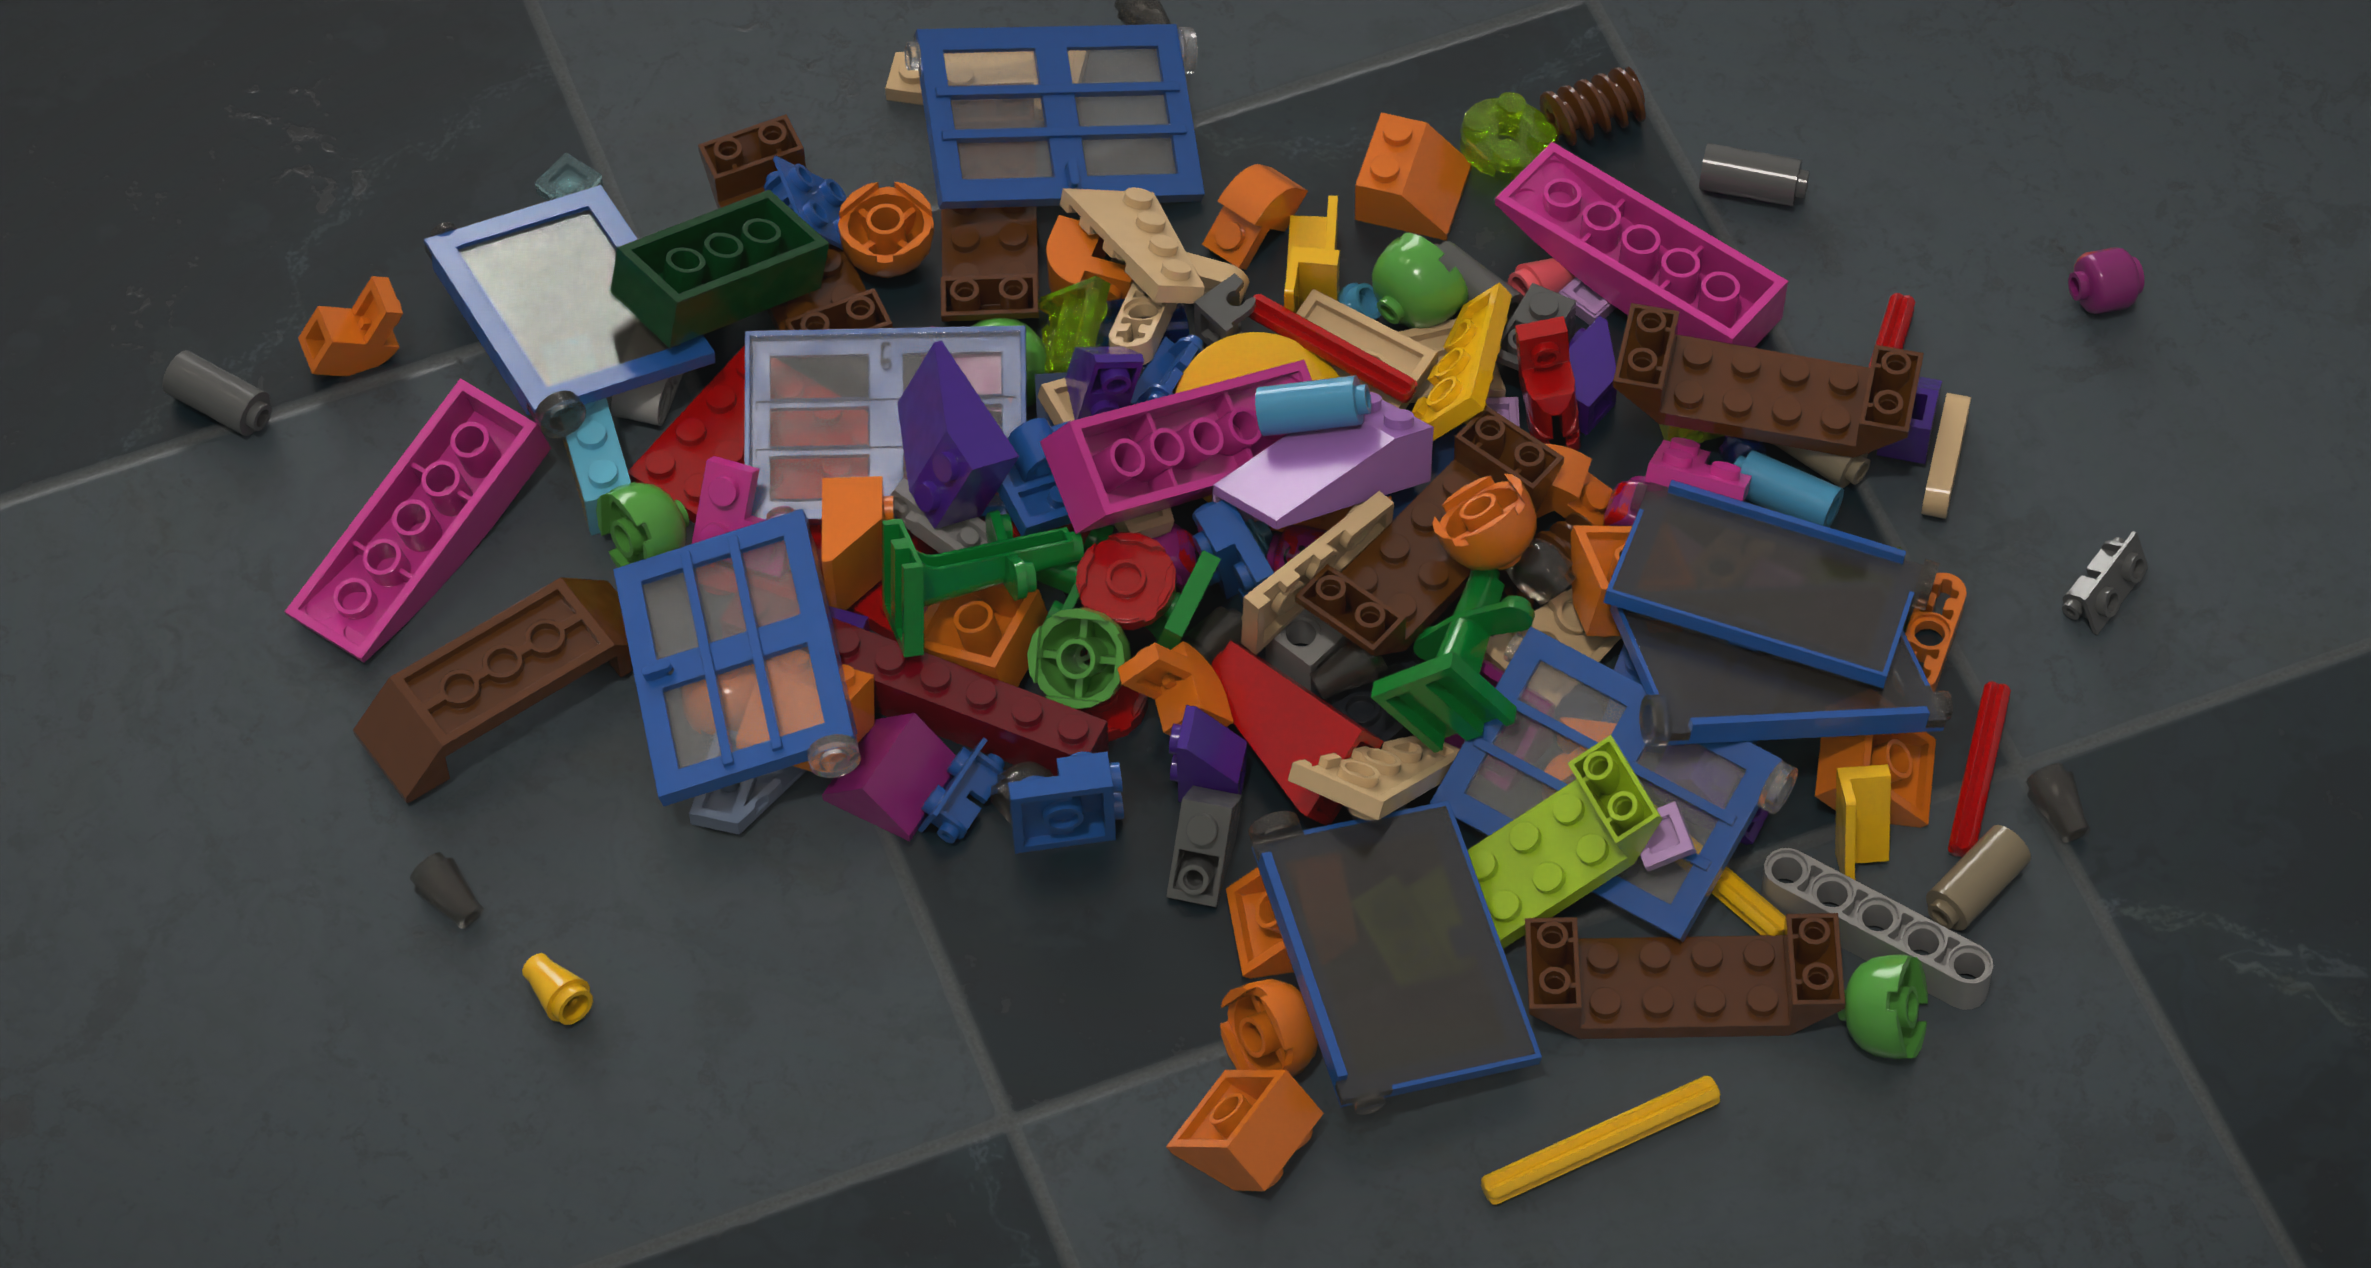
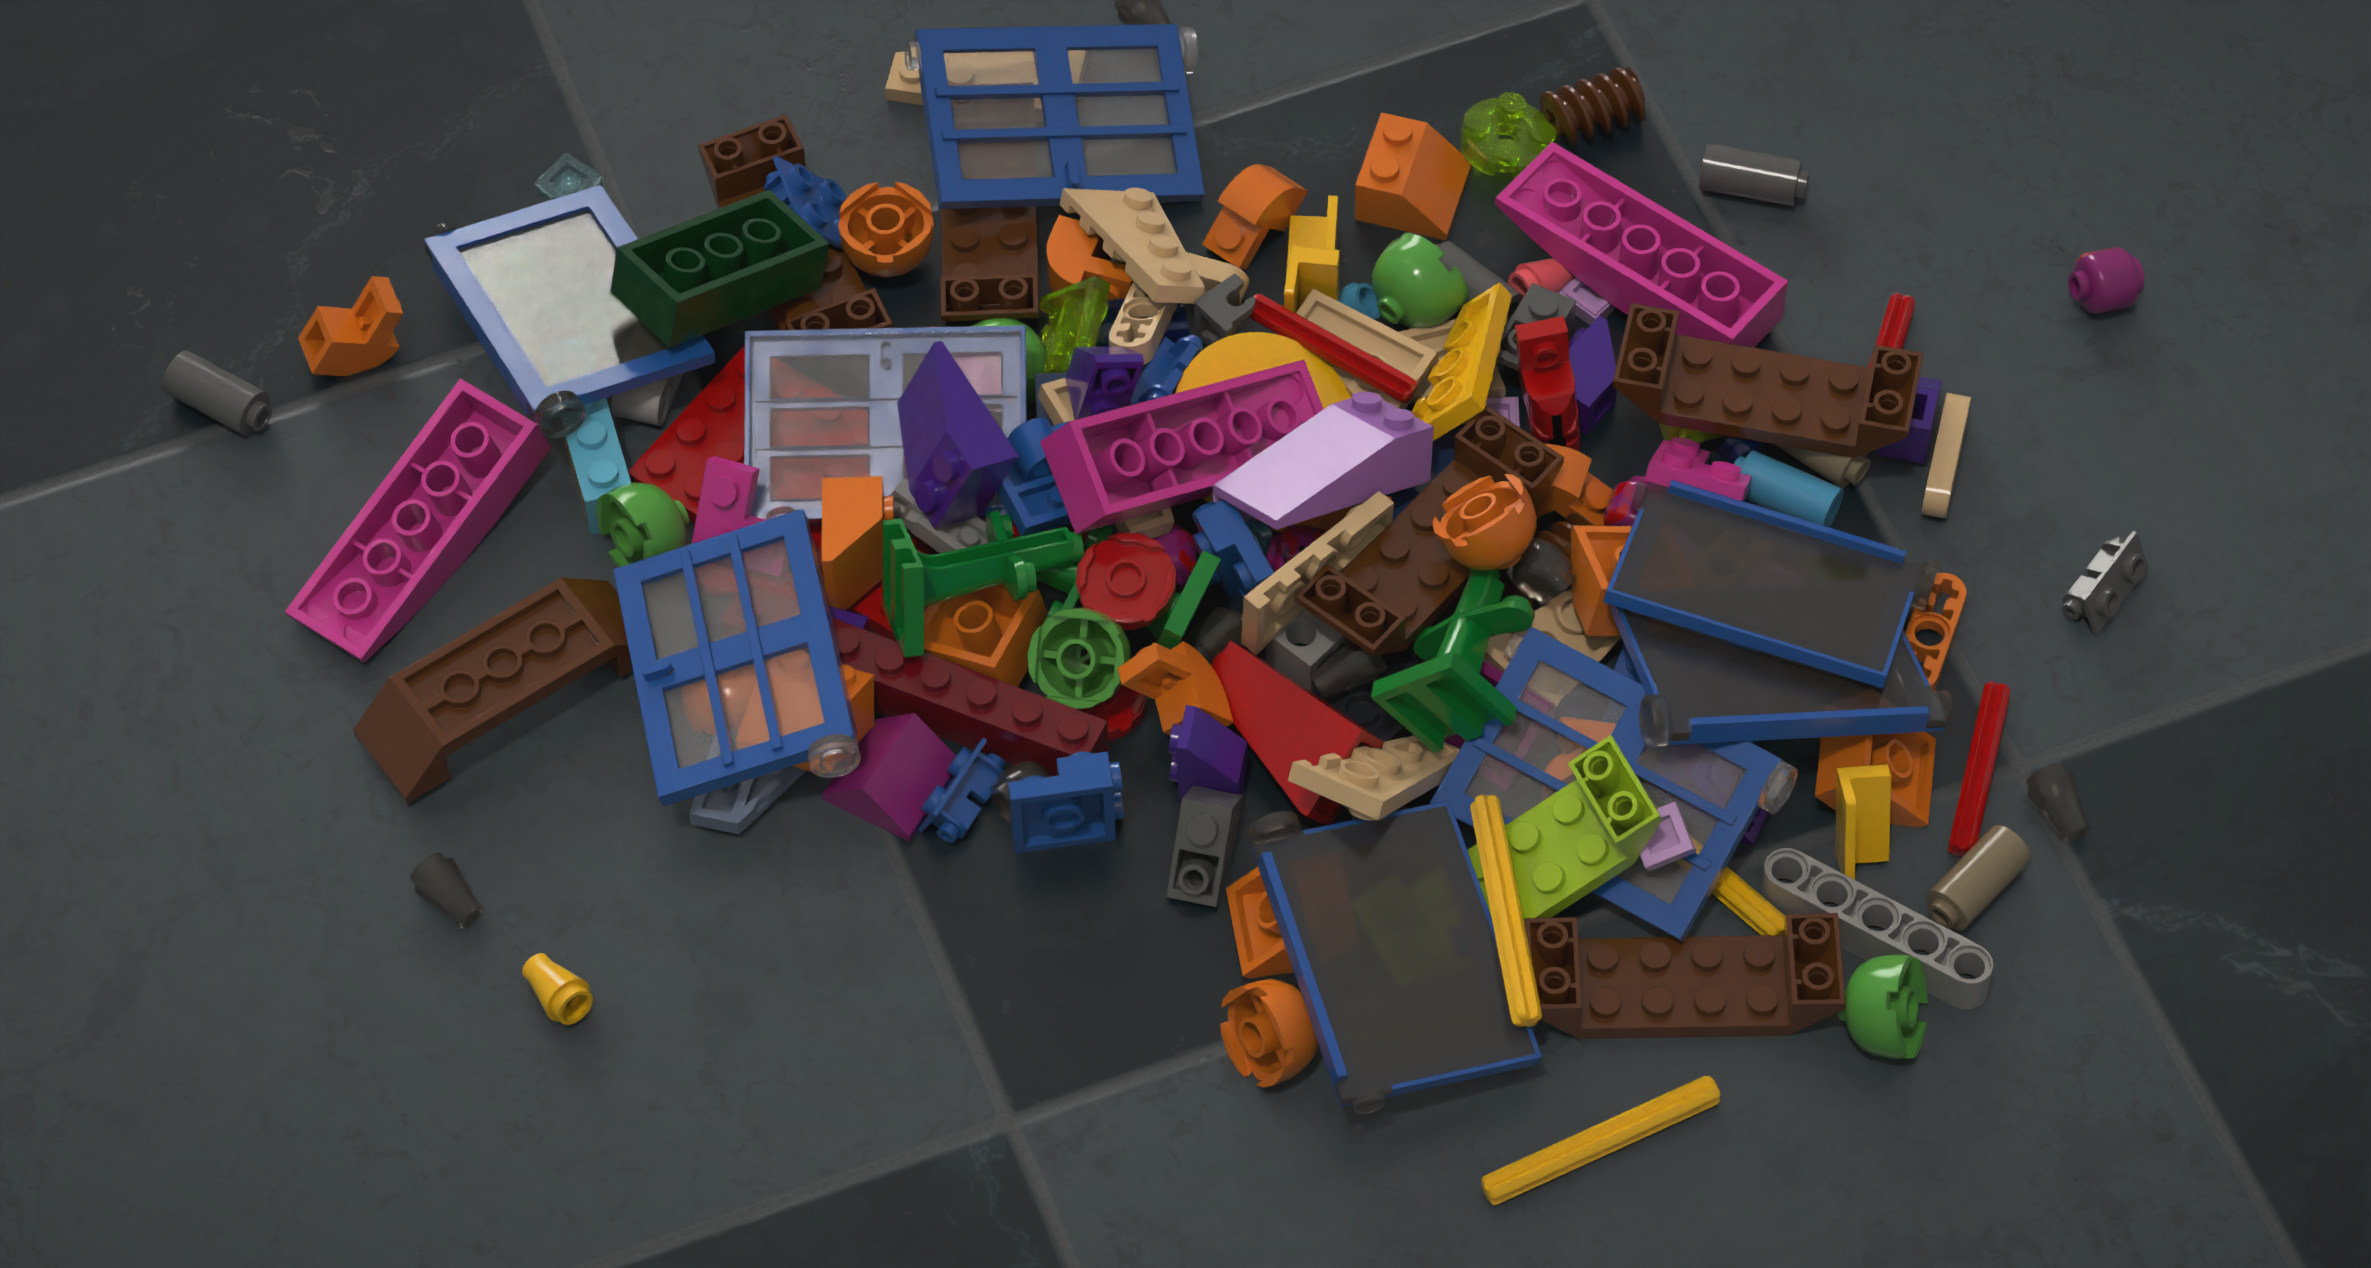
orange slope [1166,1070,1324,1191] -> none
dark azure brick [1255,375,1372,436] -> none
none -> yellow axle [1470,794,1542,1027]

